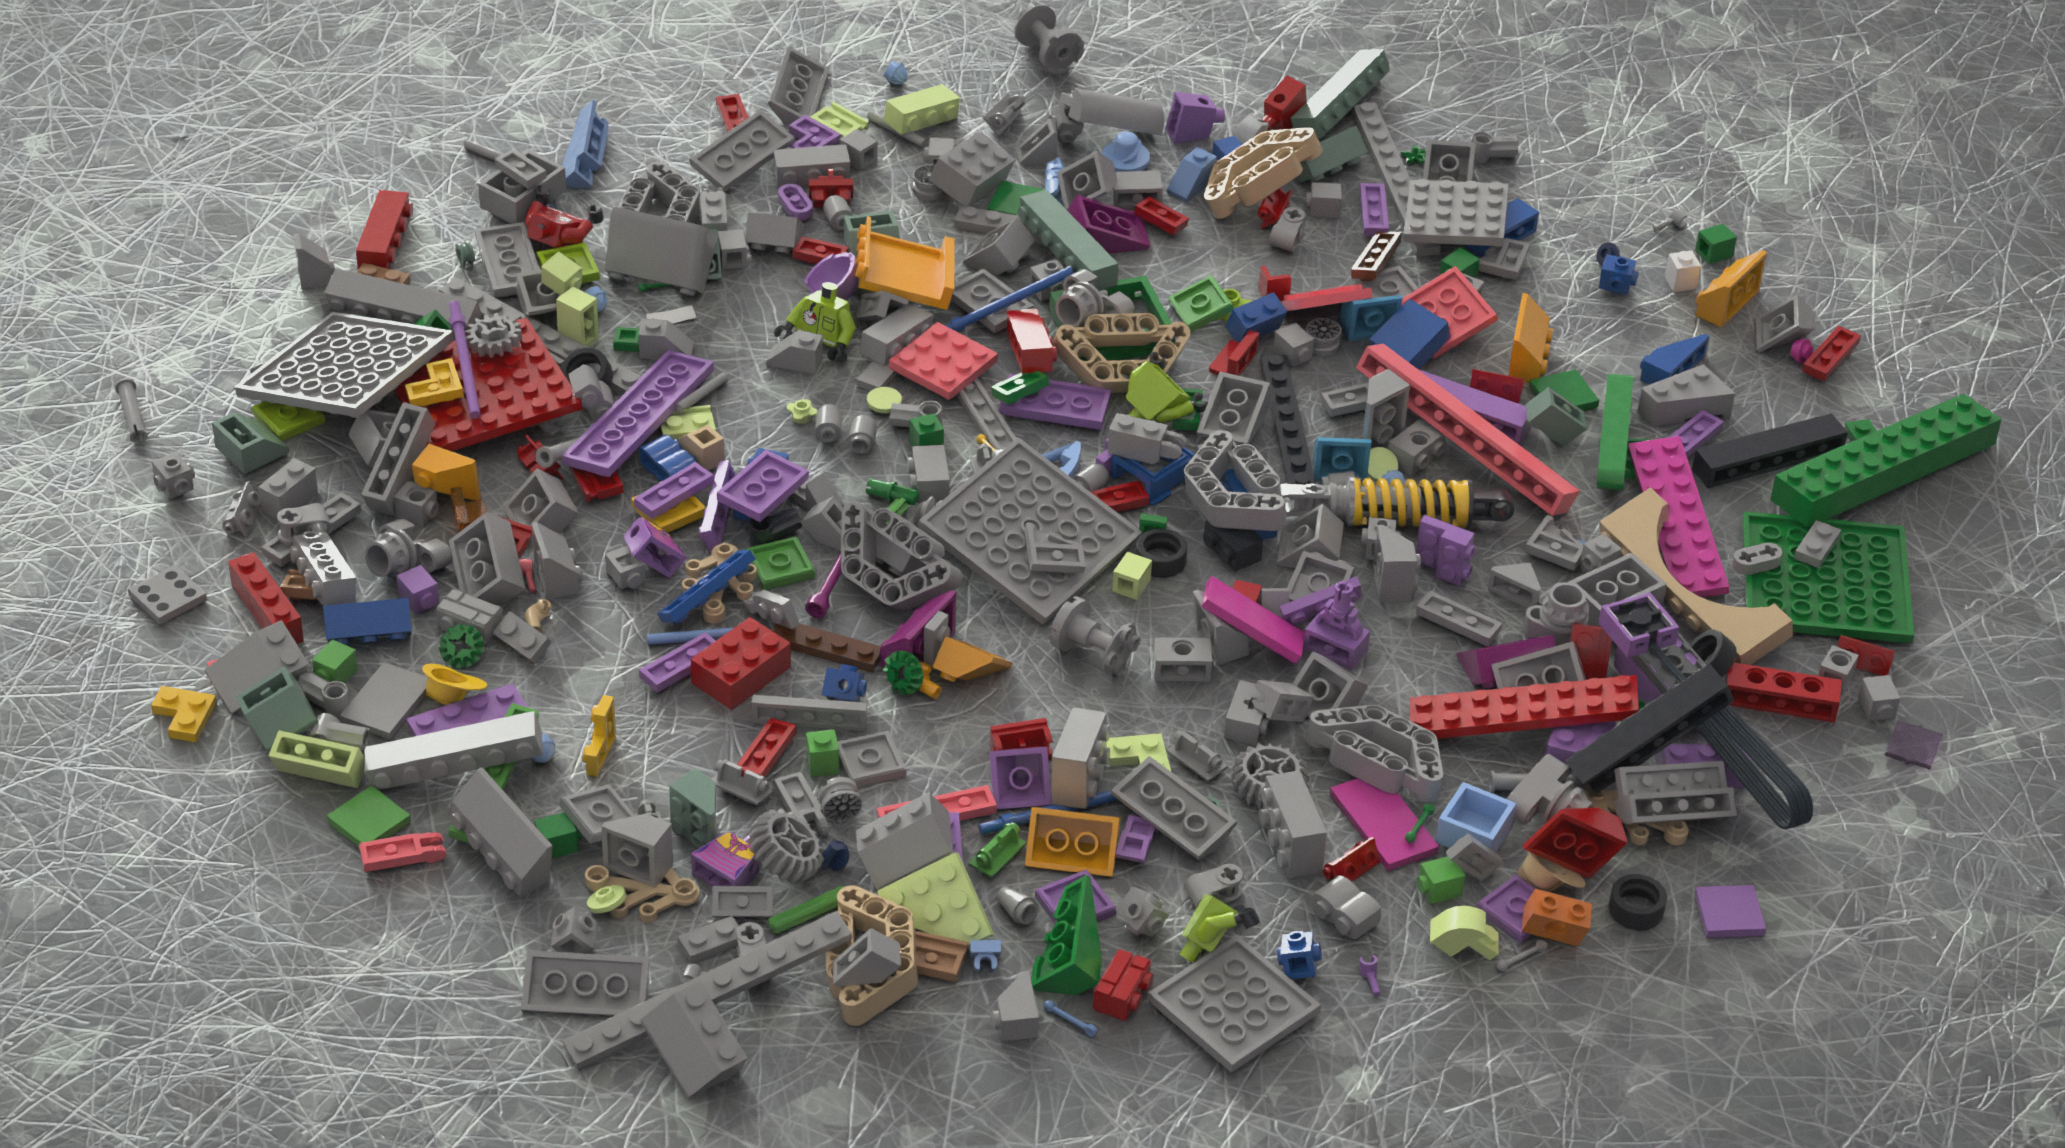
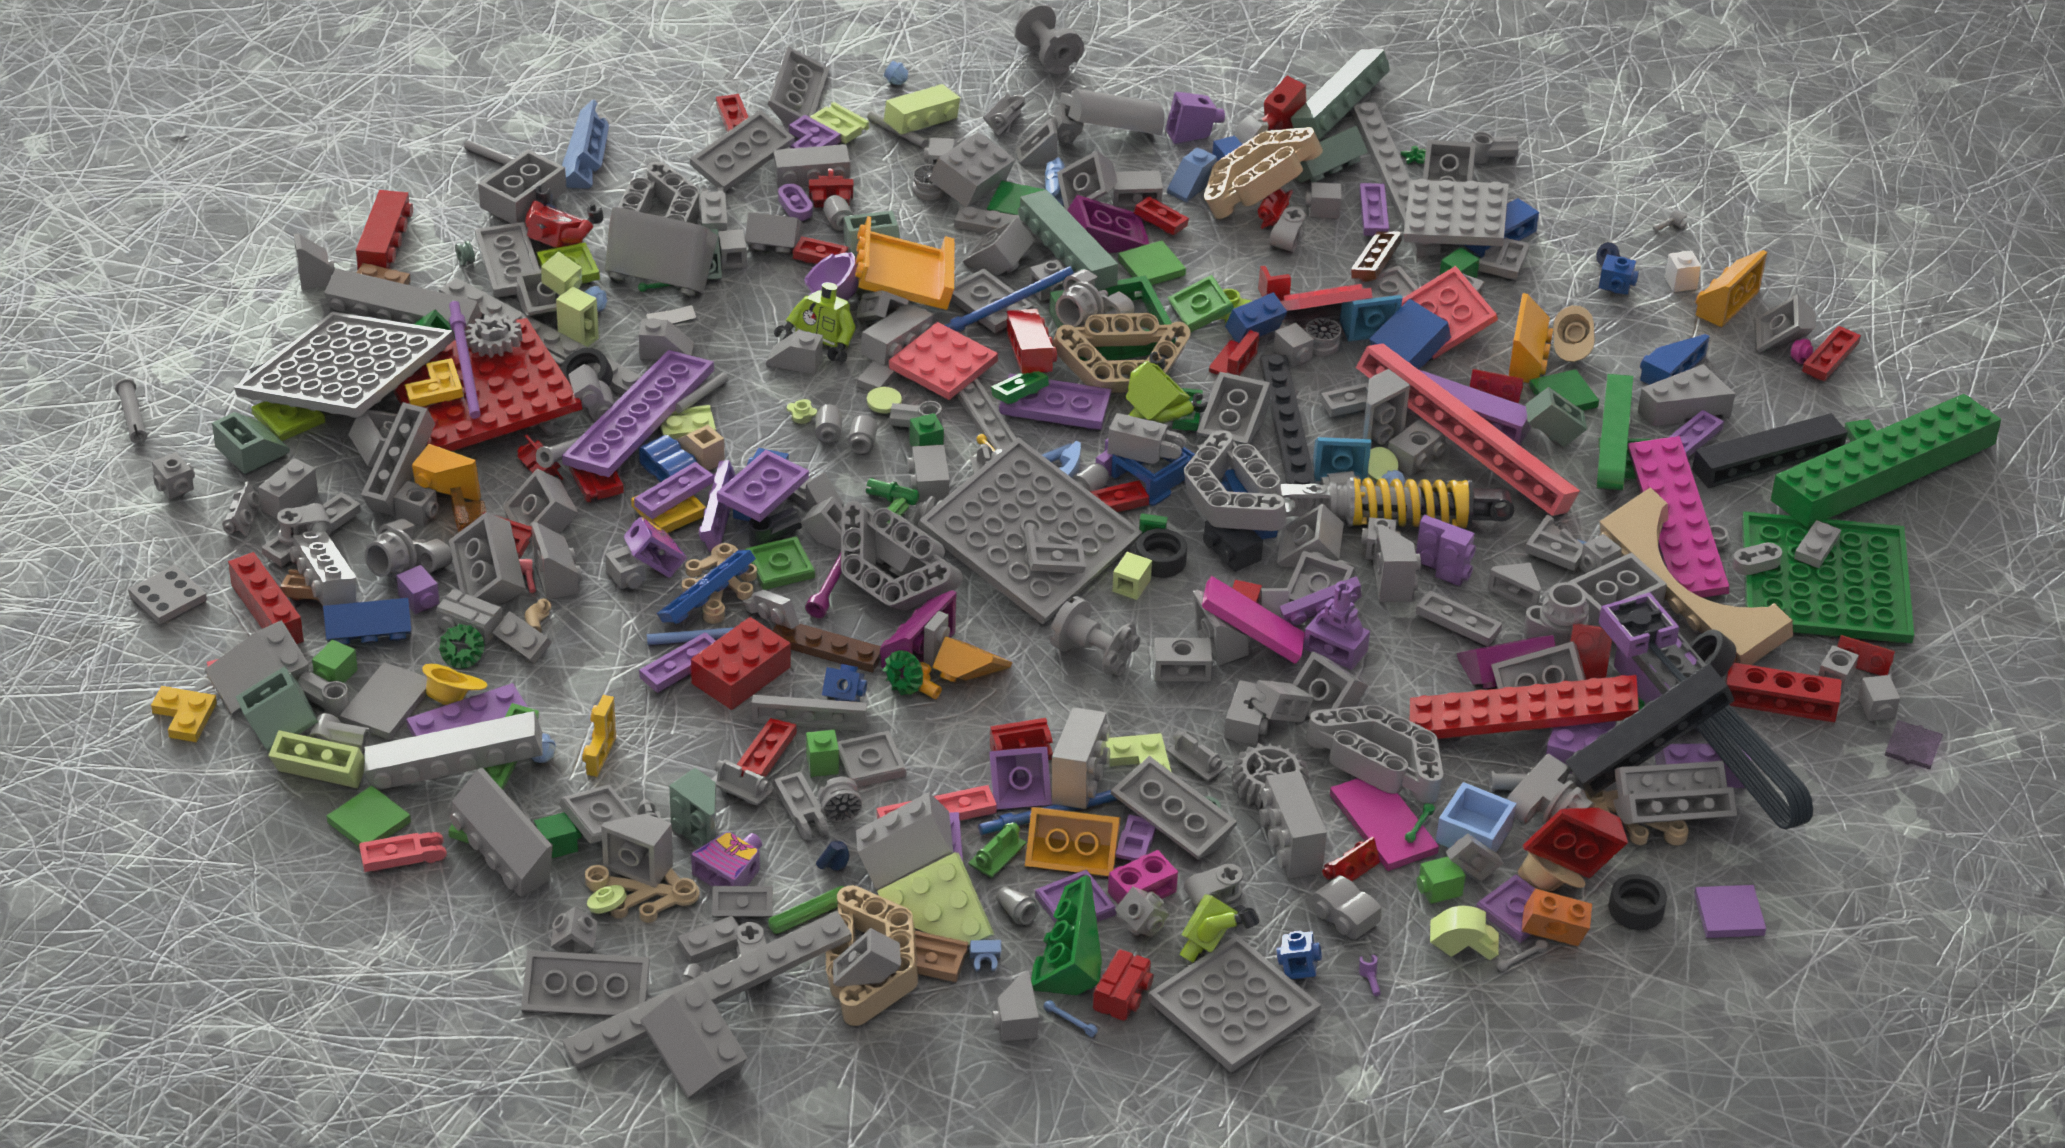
light grey plate [495,149,547,188] -> none
green tile [613,327,640,352] -> none
light grey gear [747,809,824,884] -> none
light grey brick [839,129,877,171] -> none
light blue plate [1102,131,1150,172] -> none
green brick [1695,223,1737,264] -> none
none -> dark pink brick [1108,850,1178,905]
none -> bright green tile [1118,240,1186,285]
none -> tan piece [1553,305,1595,362]
none -> light grey plate [1710,525,1730,549]

